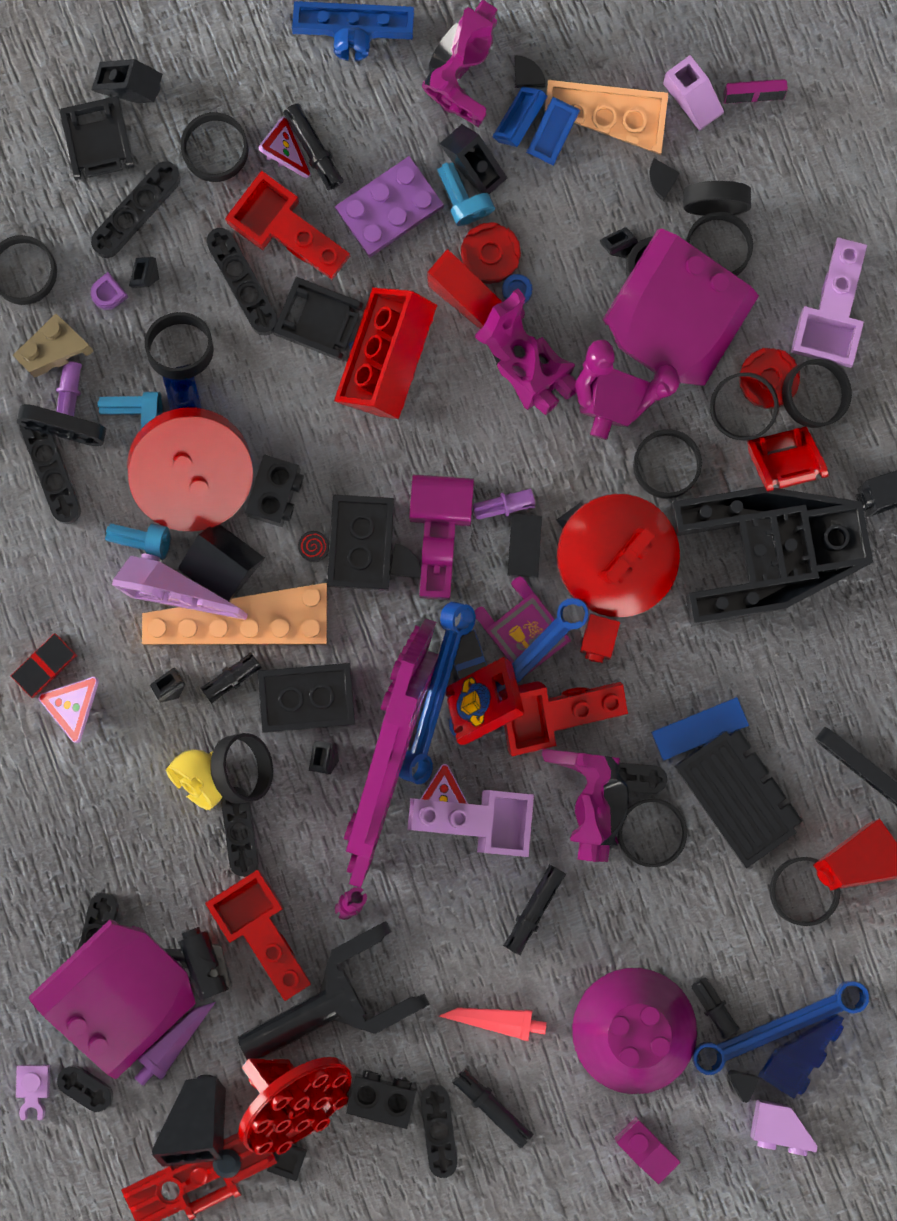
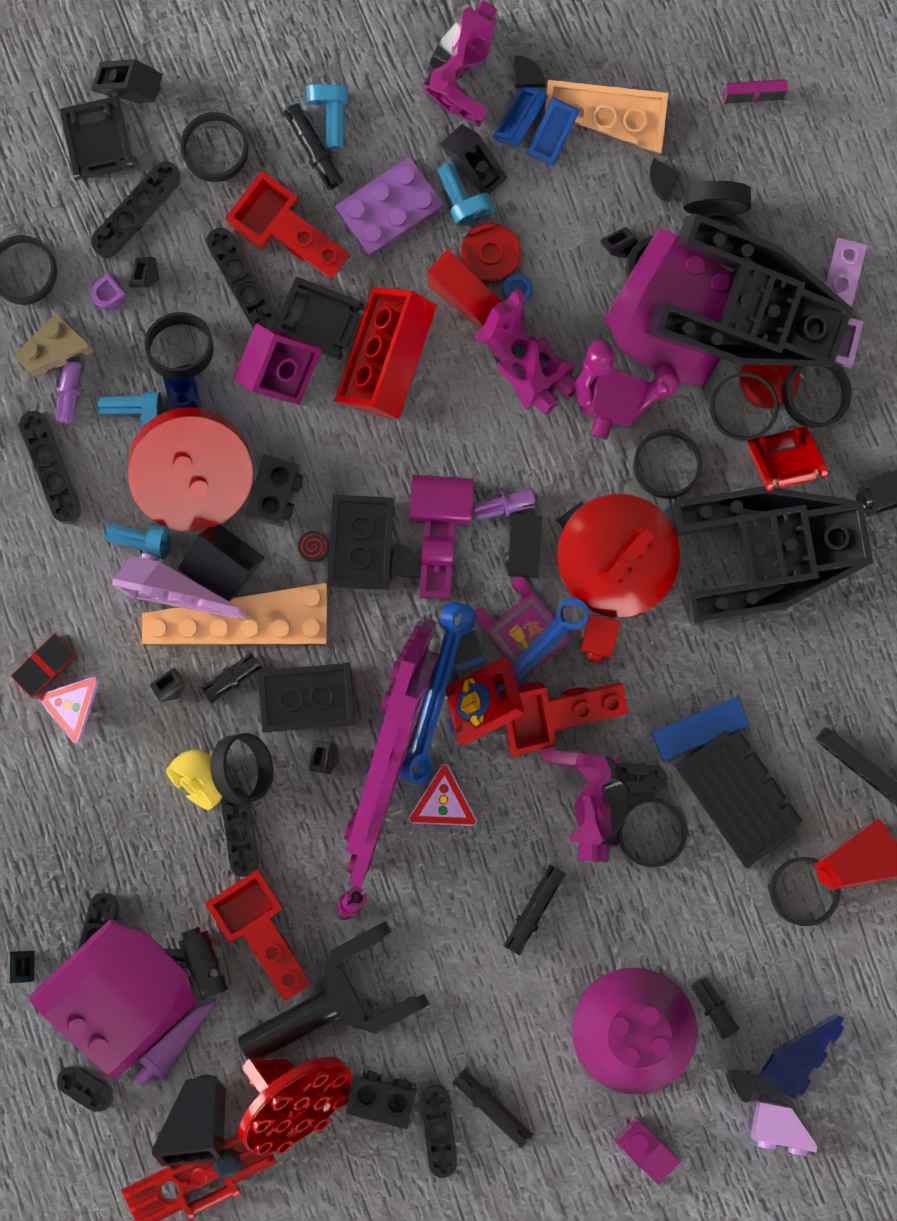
lavender plate [16,1065,50,1120] -> none
black beam [17,404,107,446] -> none
piece [259,117,311,178] -> none
black tile [267,1145,307,1181] -> none
blue plate [292,1,414,62] -> none
lavender plate [408,790,534,857] -> none
coral bar [439,1008,547,1041] -> none
lavender slope [663,55,724,131] -> none
blue piece [692,981,869,1075] -> none
none -> black slope [7,950,34,983]
none -> magenta slope [233,322,322,405]
none -> dark azure piece [306,84,349,149]
none -> black wedge [645,213,853,367]

